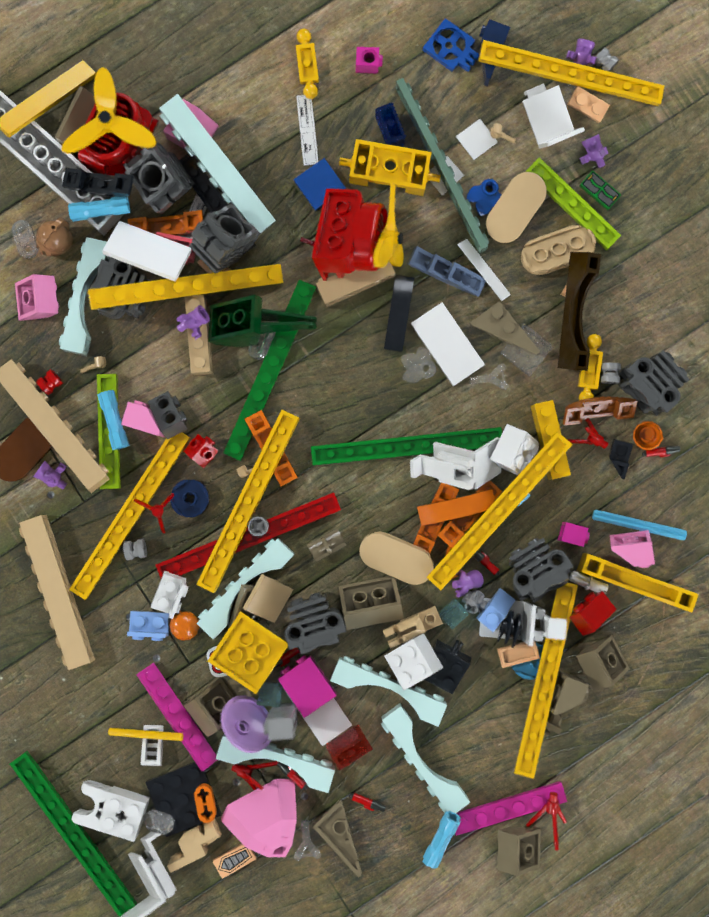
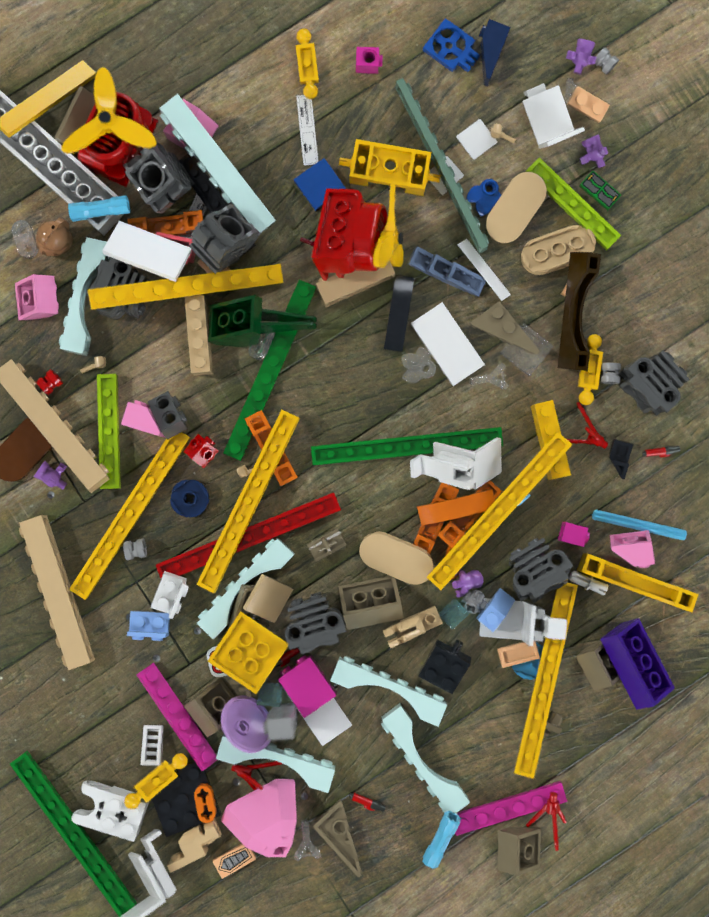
black slope [62,168,134,197] -> none
medium azure axle [97,390,130,450] -> none
yellow bar [108,728,184,741] -> none
red plant [134,493,175,534] -> none
clear plate [143,810,174,835] -> none
orange hair [169,611,200,641] -> none
medium lavender piece [177,305,210,340] -> none
light grey wheel [248,517,269,536] -> none
red piece [277,762,308,790] -> none
clear red brick [325,725,373,771] -> none
clear blue brick [375,103,406,147] -> none
white brick [385,633,443,690] -> none
red piece [473,550,500,575] -> none
yellow plate [478,40,665,106] -> none
white brick [490,424,539,475] -> none
black piece [497,611,522,648] -> none
dark tan slope [549,671,590,715] -> none
dark orange slope [563,397,638,426] -> none
red brick [569,591,617,636] -> none
orange hair [633,421,663,450] -> none
none -> yellow plate [124,753,188,809]
none -> dark purple brick [600,618,675,710]

